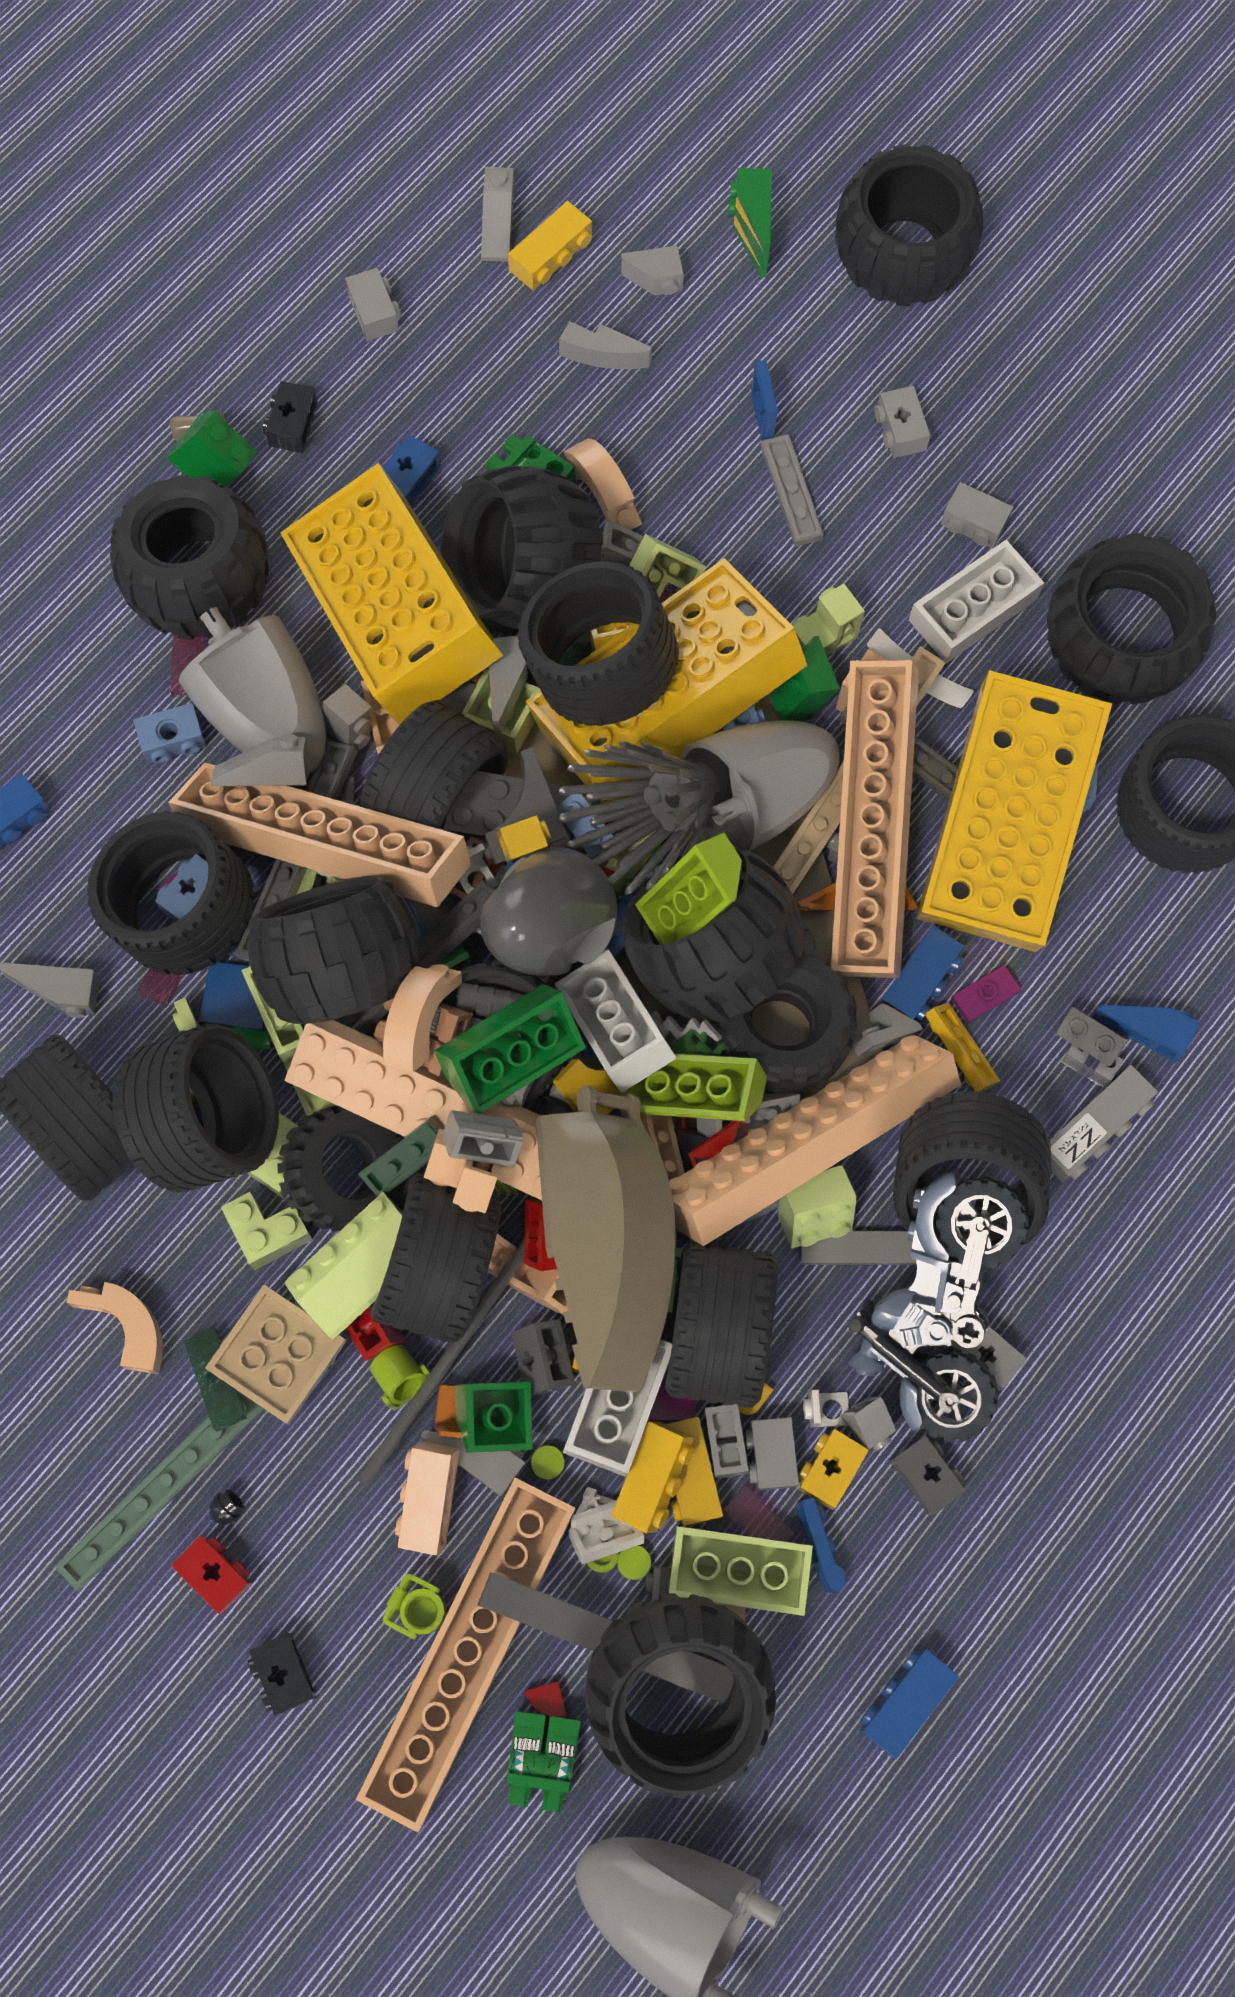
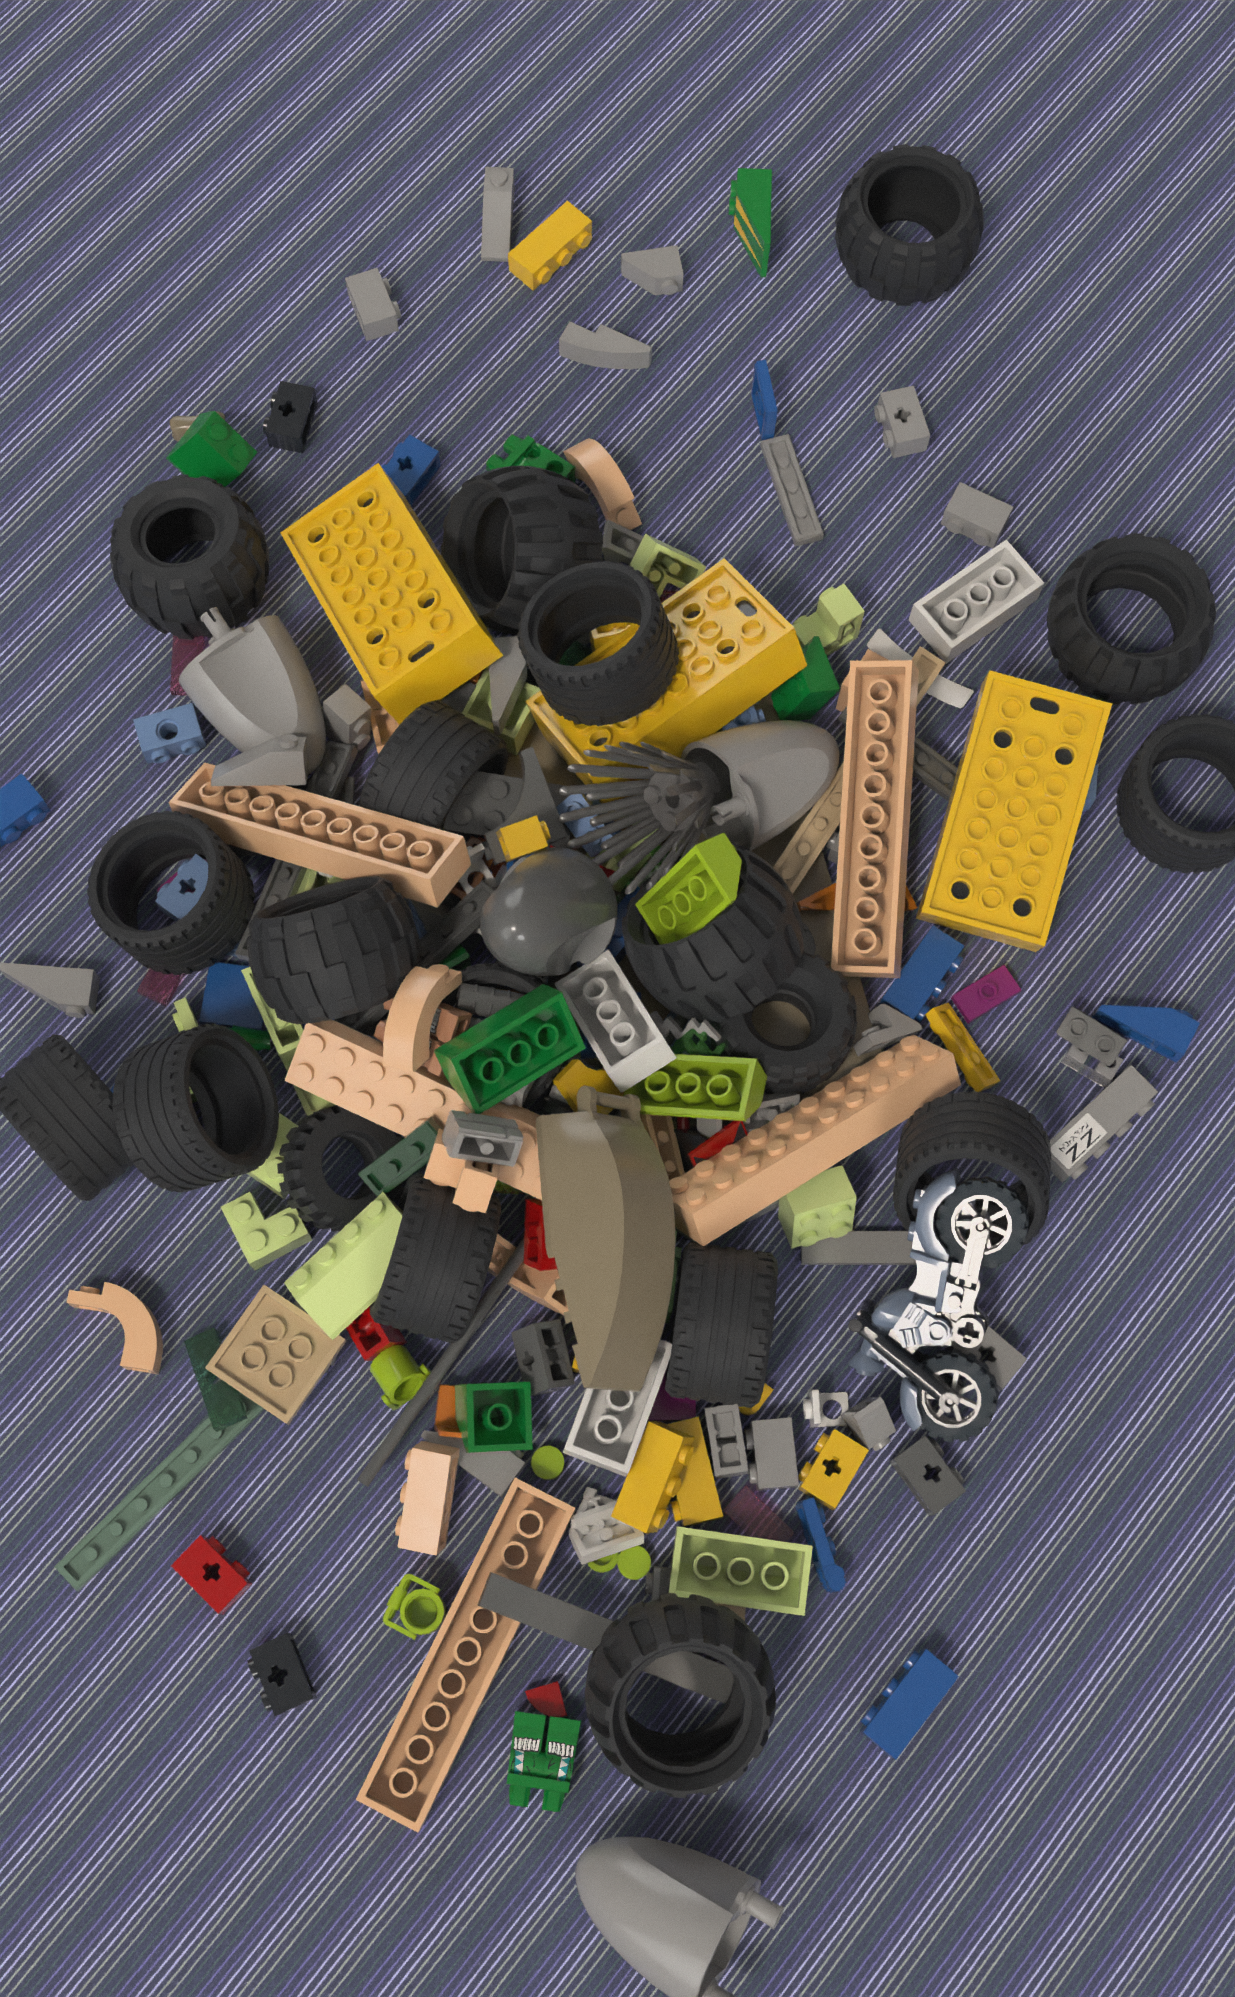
black plate [210,1489,245,1525] -> none

